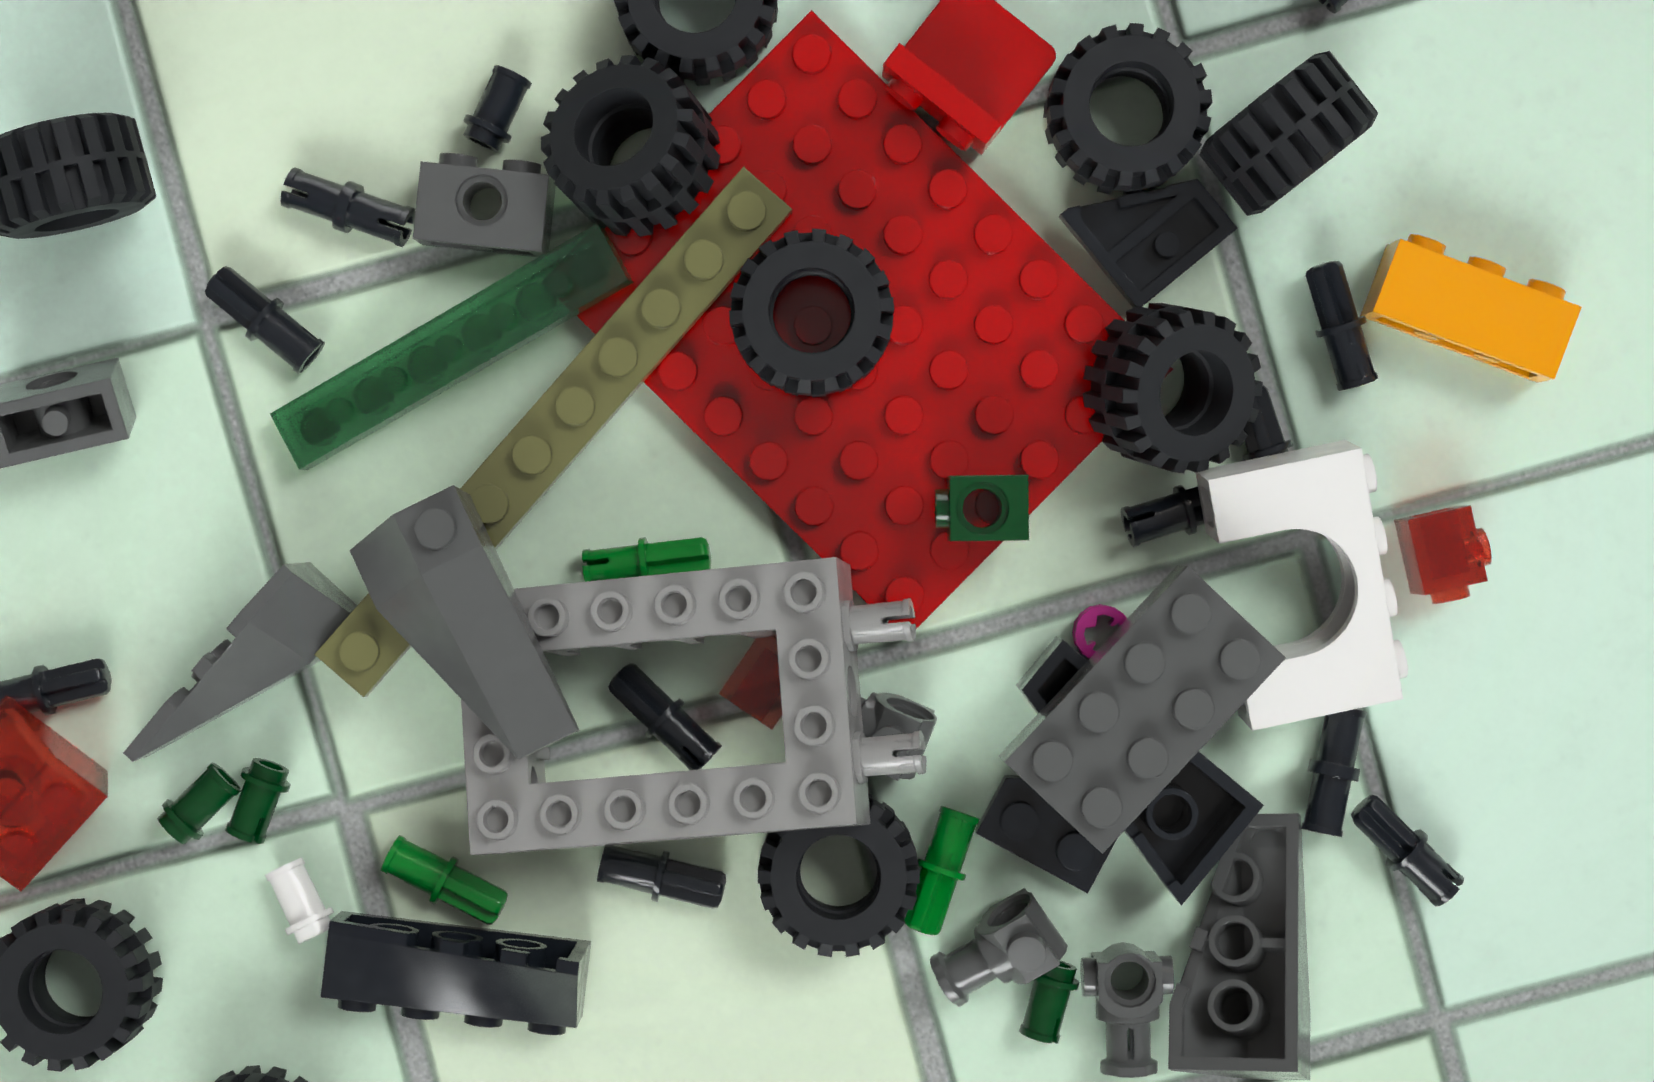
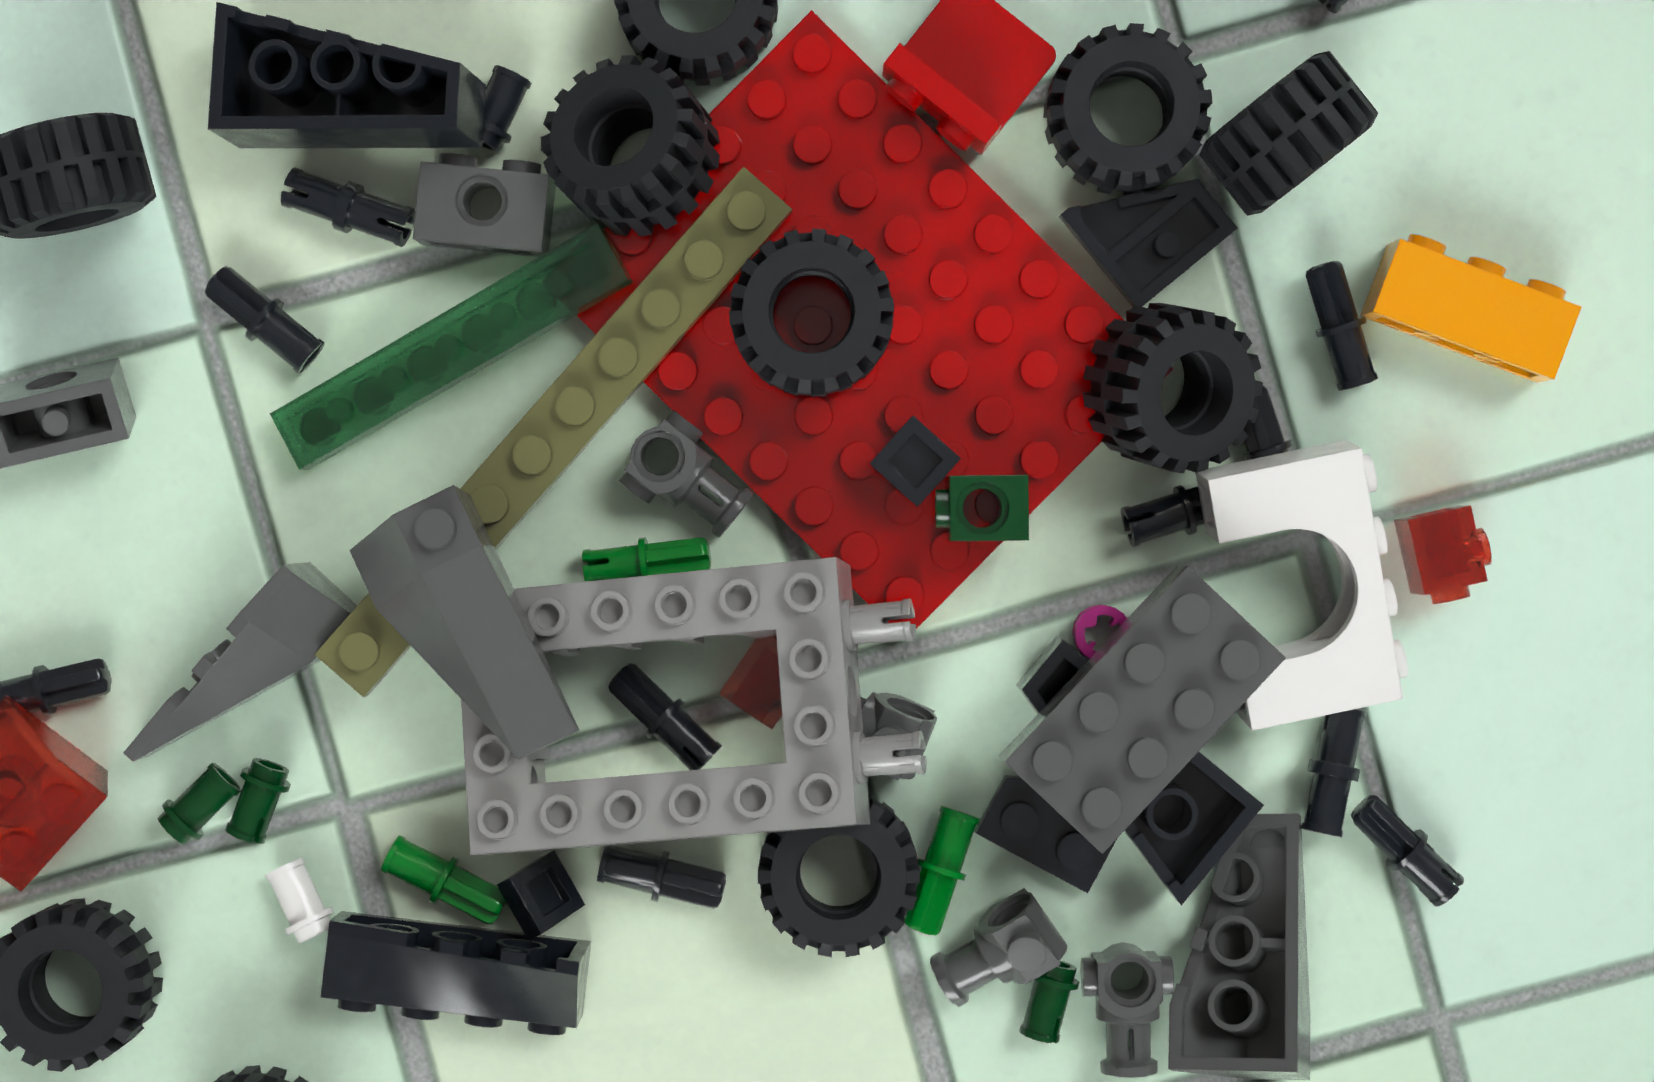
none -> black wedge [208,2,486,148]
none -> black plate [497,850,586,940]
none -> dark grey connector [619,410,754,538]
none -> black plate [869,416,961,507]

